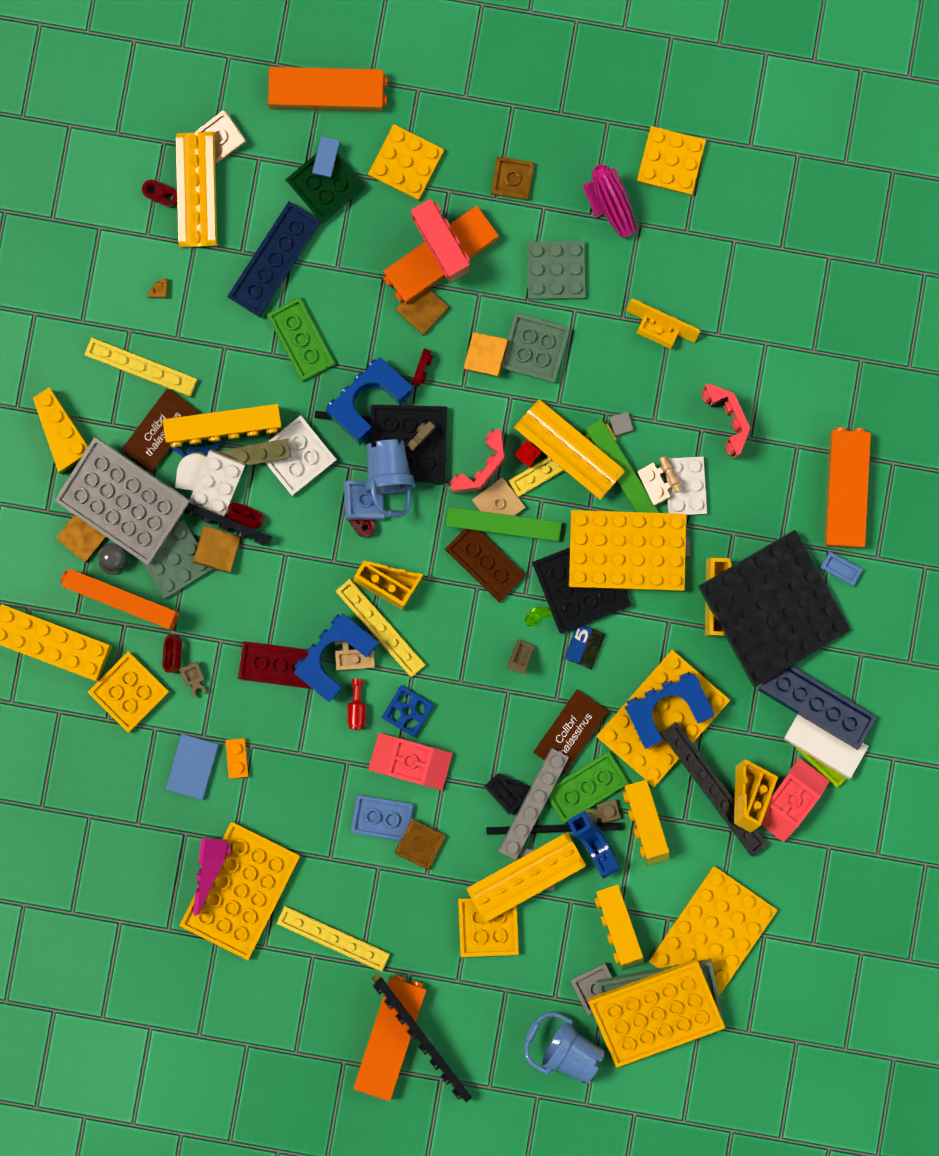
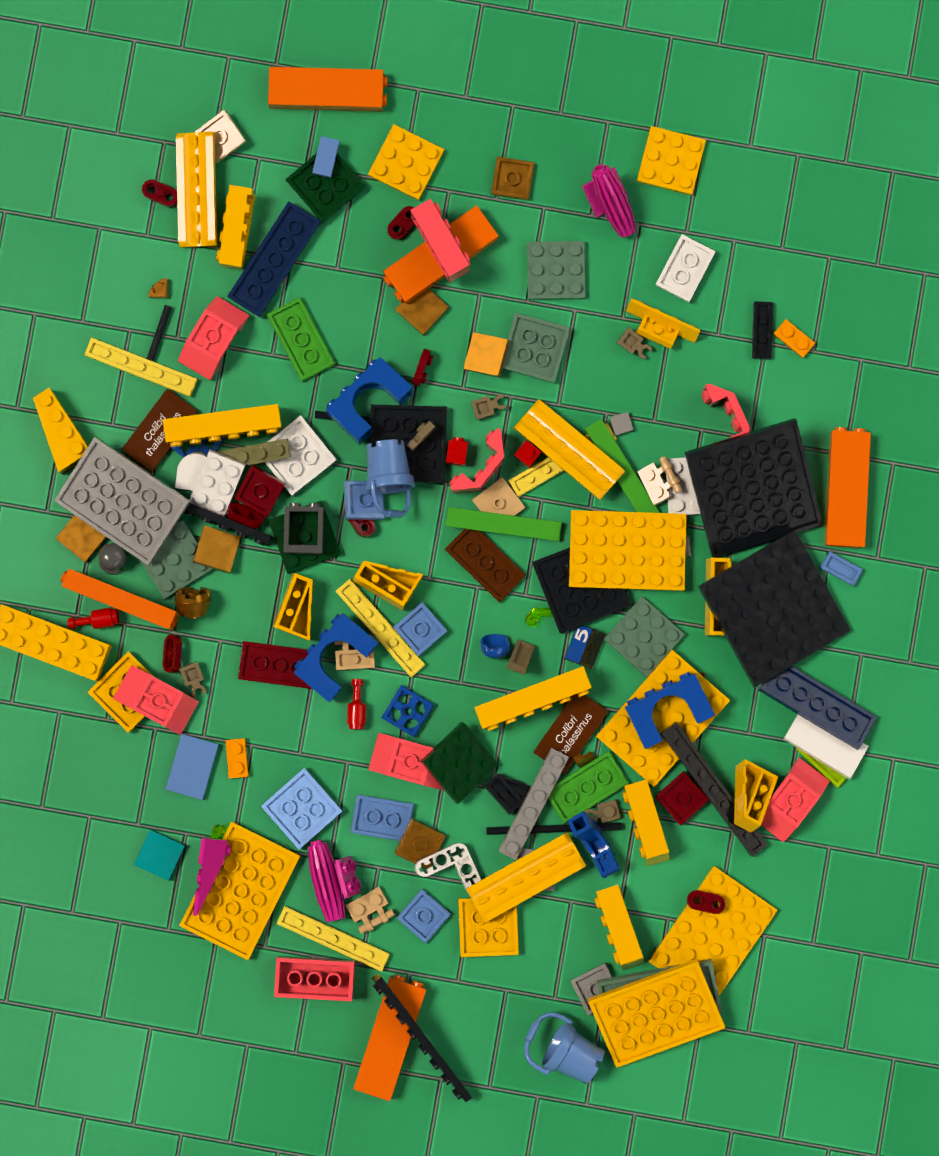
none -> red piece [67,607,120,630]
none -> coral slope [113,665,199,735]
none -> teal tile [134,830,186,881]
none -> black bar [147,305,172,361]
none -> pearl gold cone [174,587,212,619]
none -> coral slope [178,296,250,381]
none -> clear neon green arm [210,824,226,839]
none -> yellow wedge [216,185,255,270]
none -> dark red plate [234,465,286,517]
none -> light blue plate [261,768,342,849]
none -> dark green plate [268,500,342,574]
none -> yellow wedge [272,573,313,641]
none -> coral brick [274,956,355,1001]
none -> dark grey window [284,503,324,554]
none -> dark pink plate [308,839,361,922]
none -> tan plate [345,887,395,934]
none -> dark red plate [387,206,415,240]
none -> medium blue plate [393,602,447,656]
none -> medium blue tile [397,889,451,943]
none -> white beam [414,843,481,893]
none -> dark green plate [420,722,499,804]
none -> red brick [446,437,468,467]
none -> dark tan plate [471,395,507,420]
none -> yellow brick [474,666,592,731]
none -> blue hair [481,634,510,659]
none -> pearl gold tile [574,751,596,768]
none -> sand green plate [604,596,685,678]
none -> dark tan plate [616,327,652,359]
none -> white plate [655,234,716,303]
none -> dark red plate [655,771,709,826]
none -> black plate [684,418,822,558]
none -> dark red plate [687,890,725,914]
none -> black tile [752,301,773,360]
none -> light orange plate [773,319,815,359]

